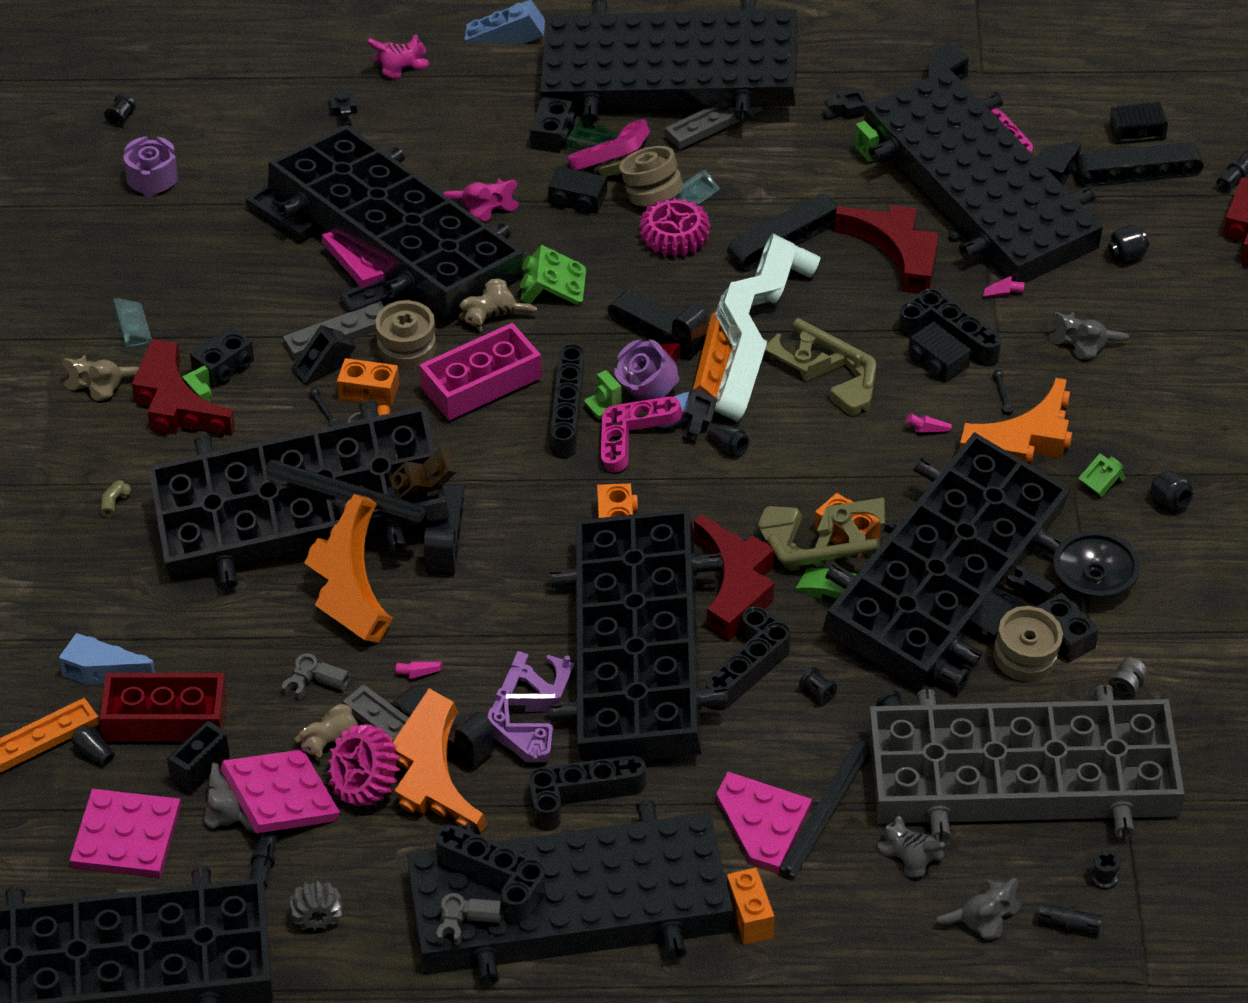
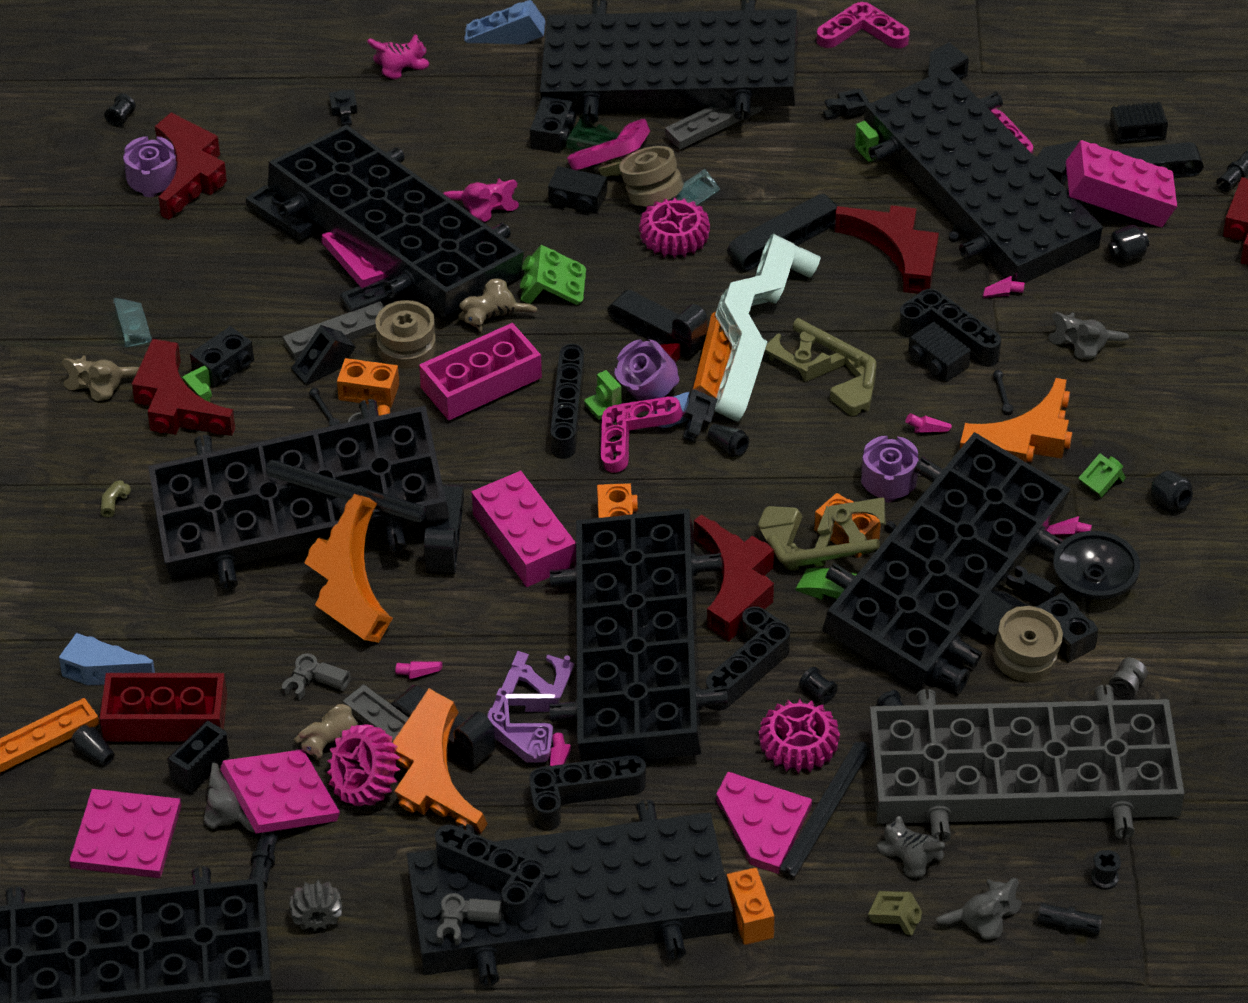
dark brown slope [389,448,457,500] -> none
none -> dark red arch [155,113,227,220]
none -> dark pink brick [471,471,576,587]
none -> dark pink bar [550,733,571,766]
none -> dark pink gear [759,699,840,774]
none -> dark pink beam [817,2,909,48]
none -> medium lavender brick [861,436,919,503]
none -> olive bracket [868,891,922,935]
none -> dark pink bar [1047,517,1092,537]
none -> dark pink brick [1066,140,1177,228]

